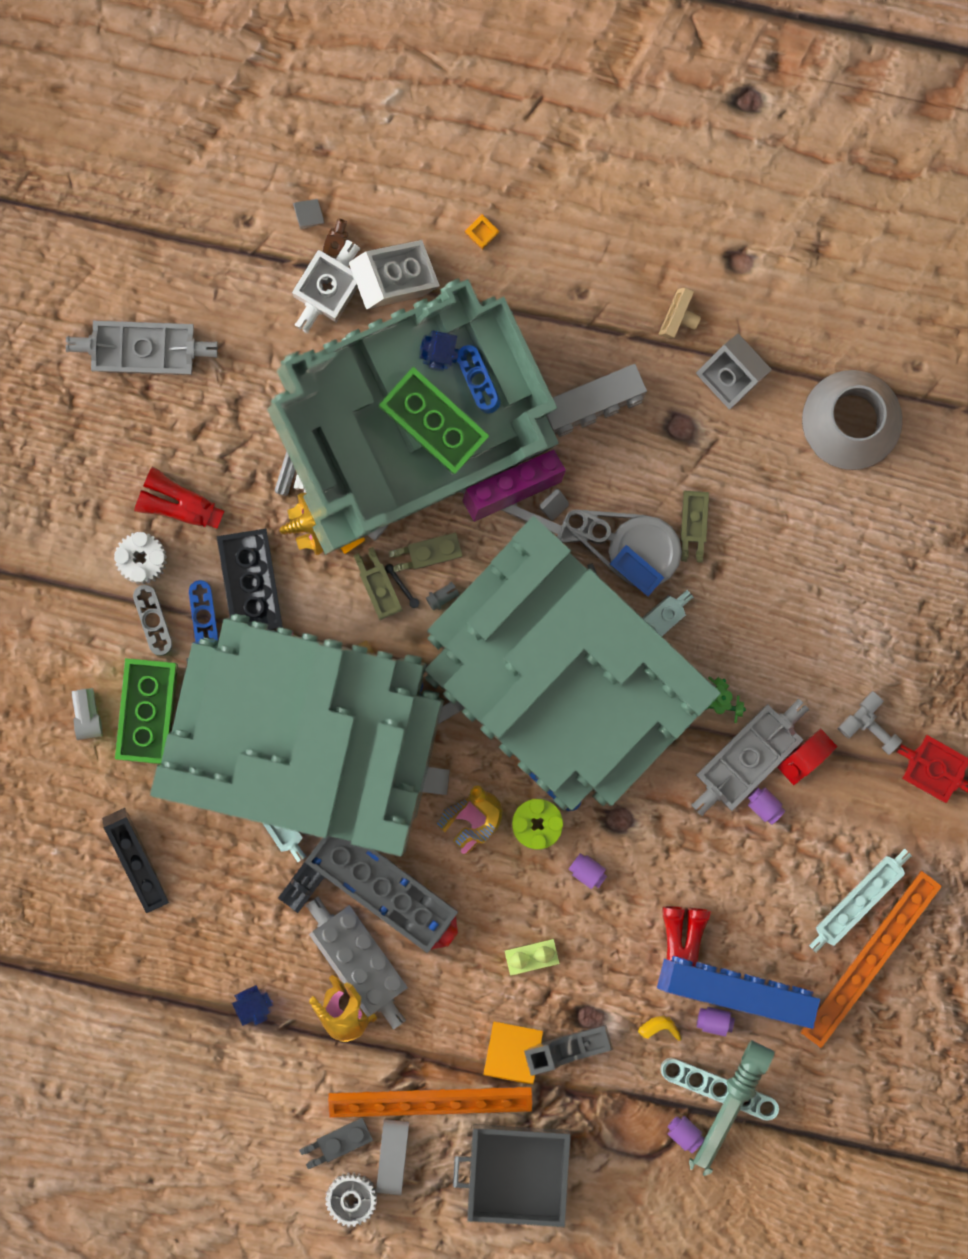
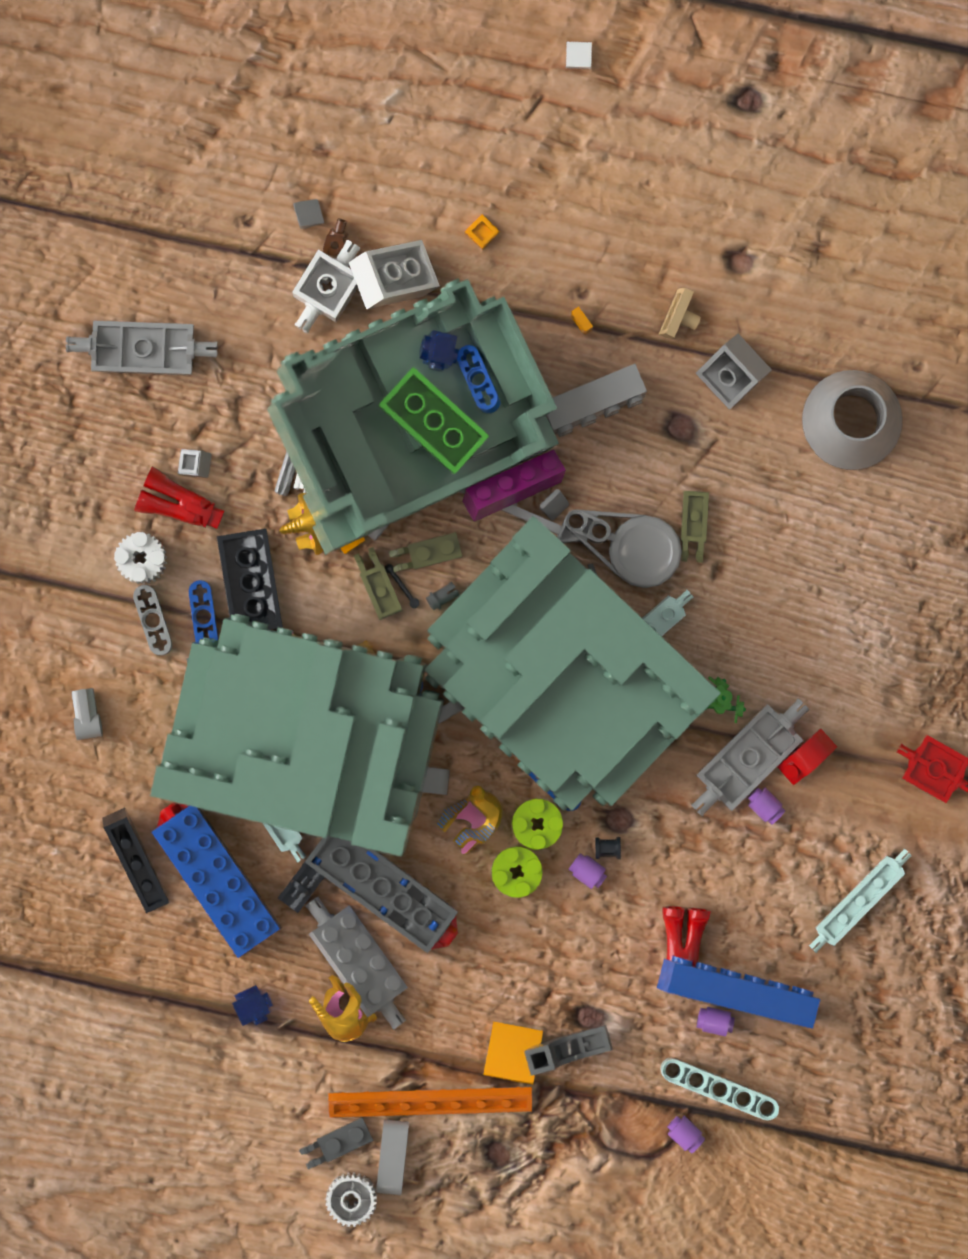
bright green brick [115,658,178,764] -> none
dark grey container [453,1124,570,1227] -> none
yellowish green tile [505,939,559,976] -> none
blue tile [610,545,665,597] -> none
yellow hair [638,1015,682,1042] -> none
sand green piece [689,1040,775,1176] -> none
orange plate [800,871,942,1048] -> none
light grey bar [837,691,903,755] -> none
none -> blue piece [152,802,282,958]
none -> light grey slope [178,449,212,478]
none -> lime brick [491,847,542,898]
none -> white tile [566,42,592,69]
none -> light orange tile [571,306,593,335]
none -> black bush [595,837,621,859]

